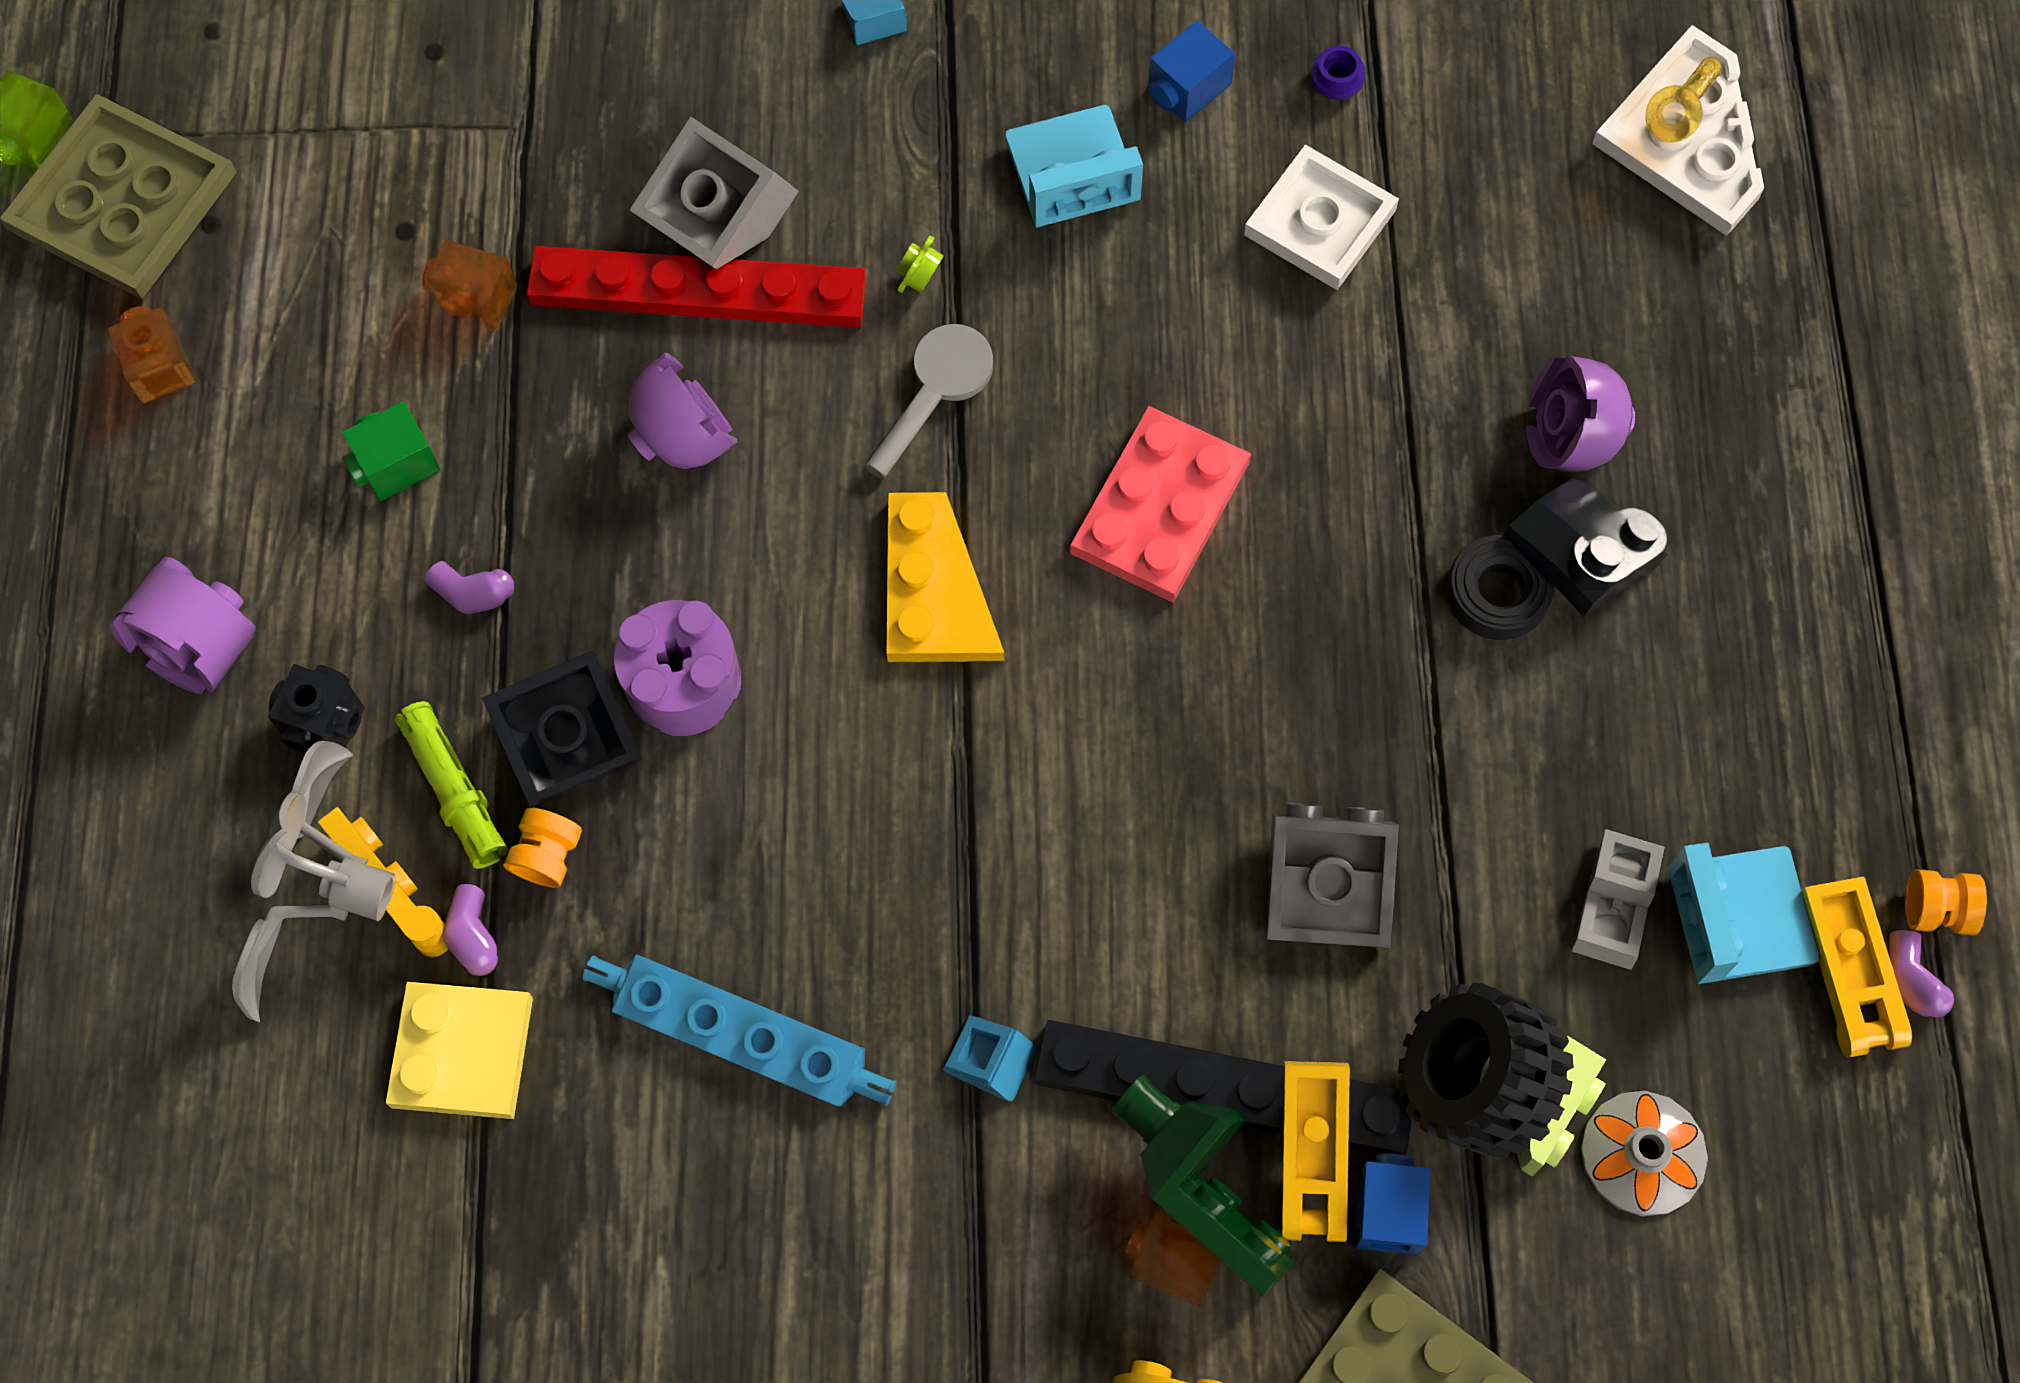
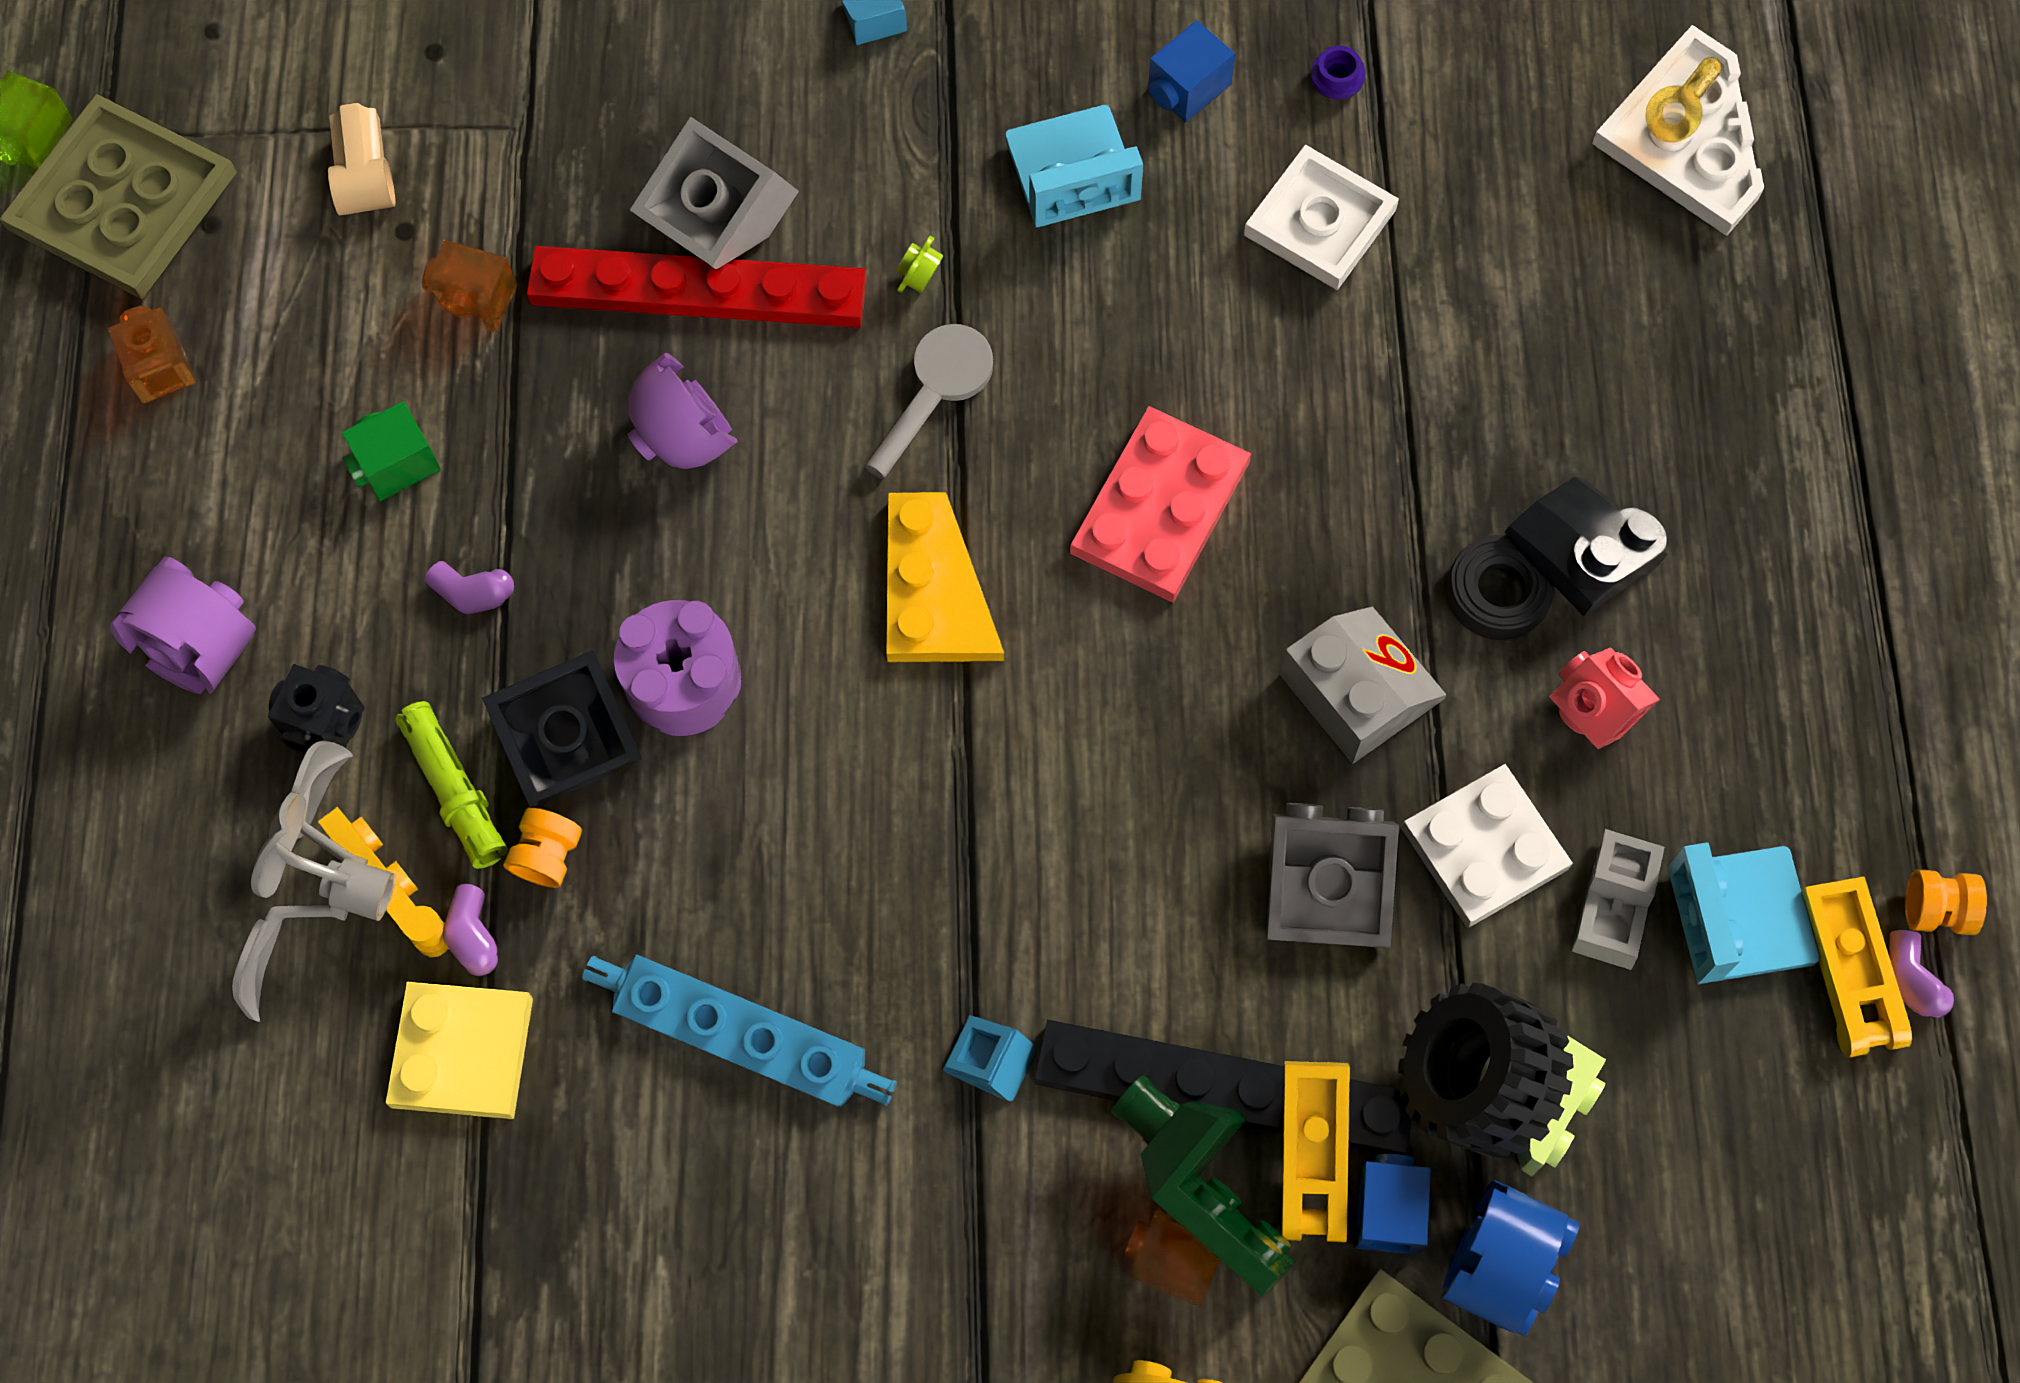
medium lavender cylinder [1526,356,1635,472] -> none
light grey dish [1580,1091,1708,1217] -> none
none -> tan piece [328,103,396,216]
none -> light grey slope [1280,606,1446,764]
none -> white plate [1401,764,1573,929]
none -> blue brick [1441,1180,1580,1337]
none -> coral brick [1549,647,1660,749]

